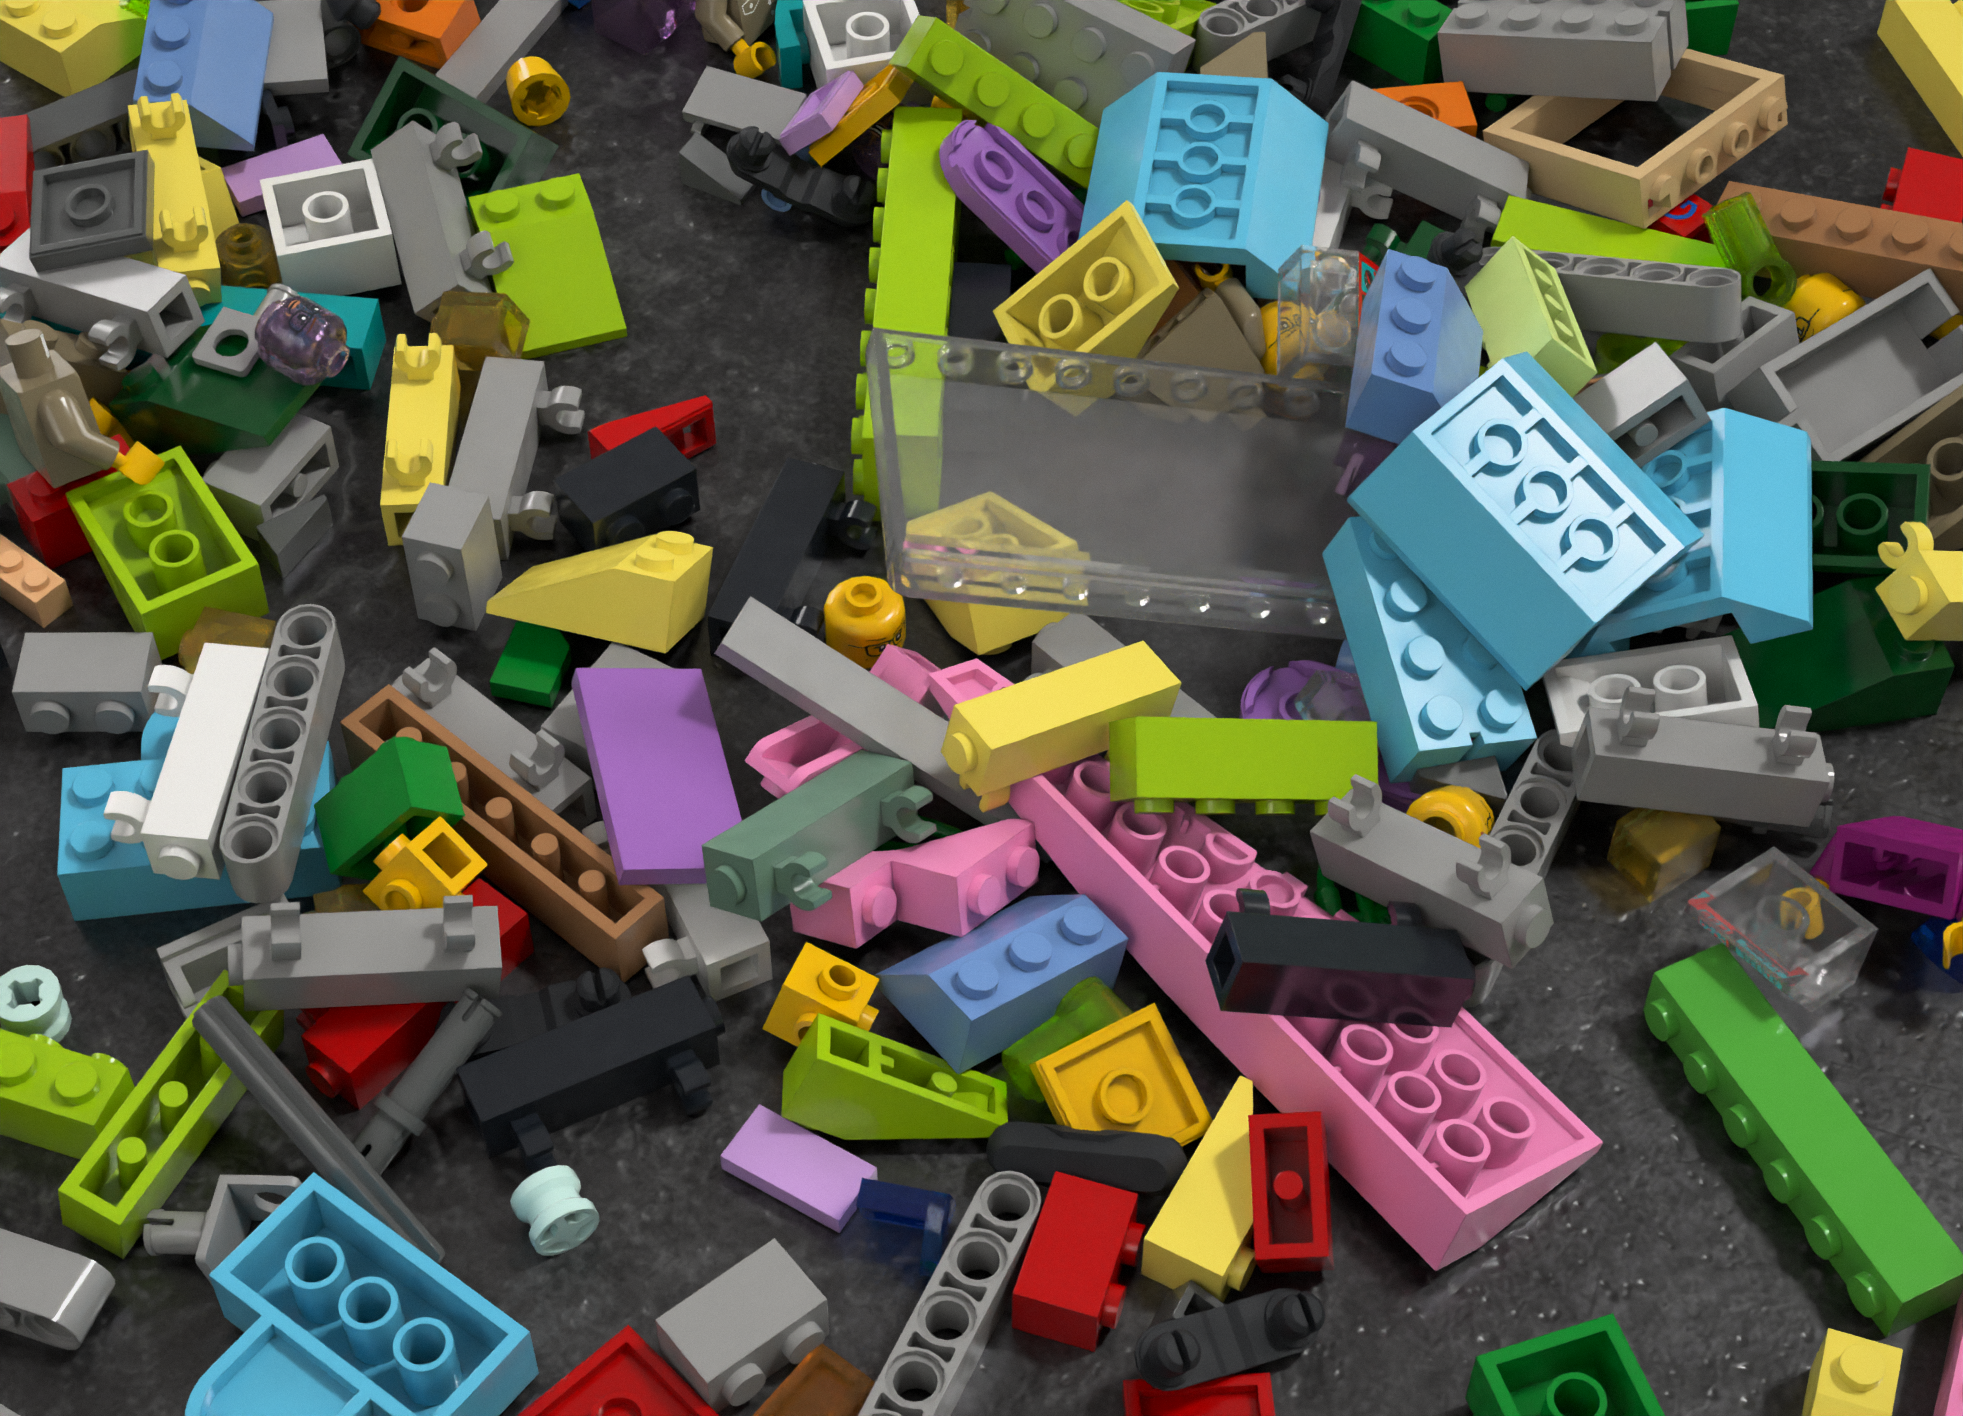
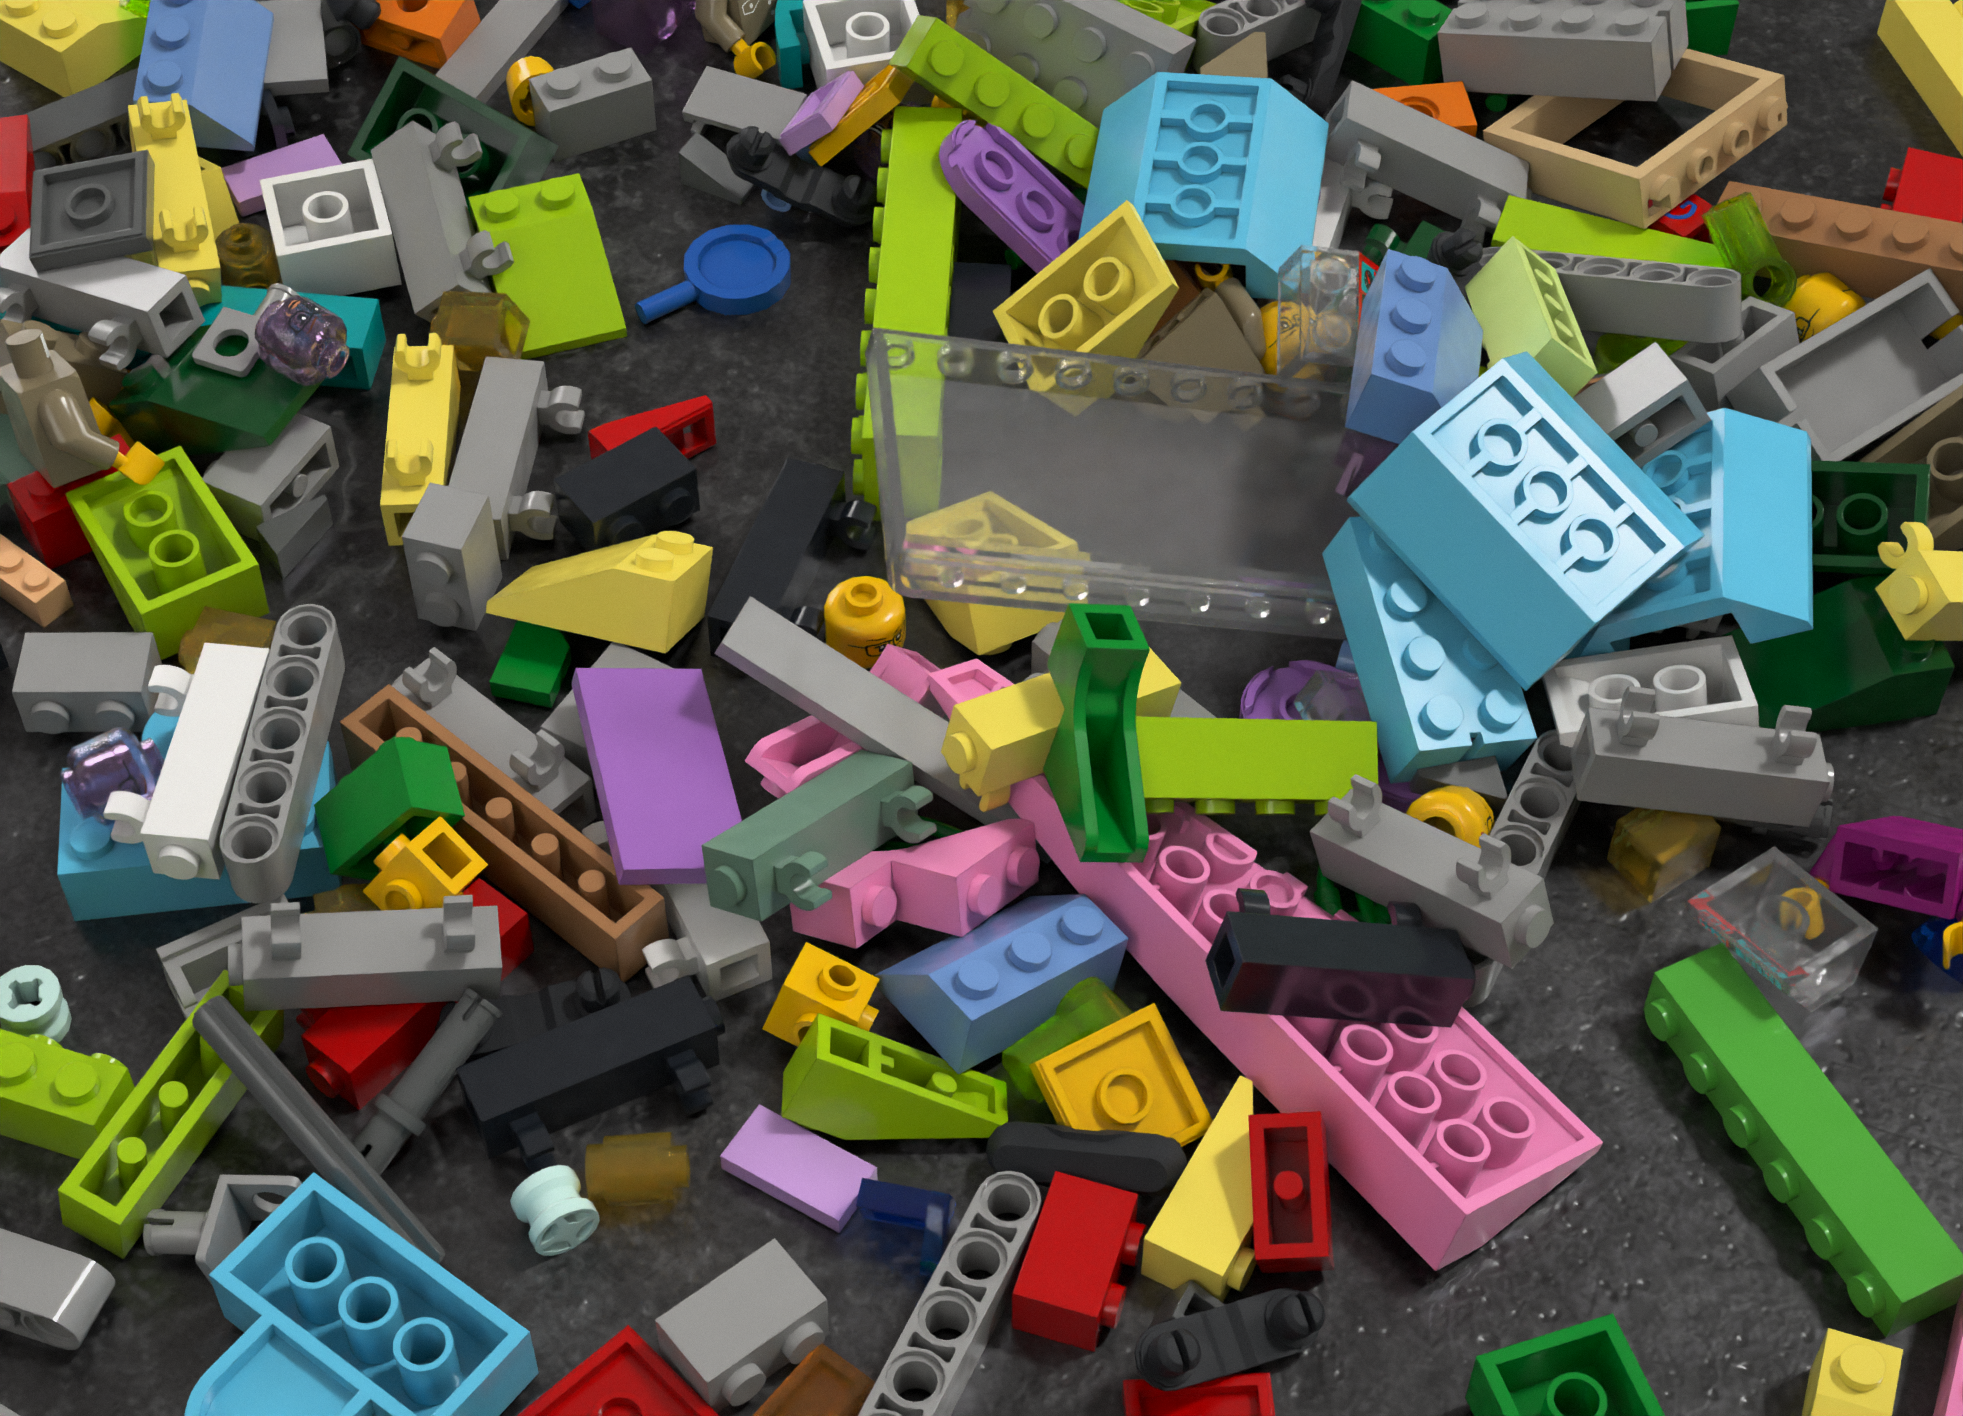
none -> clear purple head [59,727,164,827]
none -> light grey brick [529,47,657,162]
none -> clear yellow brick [585,1131,690,1207]
none -> blue piece [635,225,791,324]
none -> green arch [1043,603,1150,863]

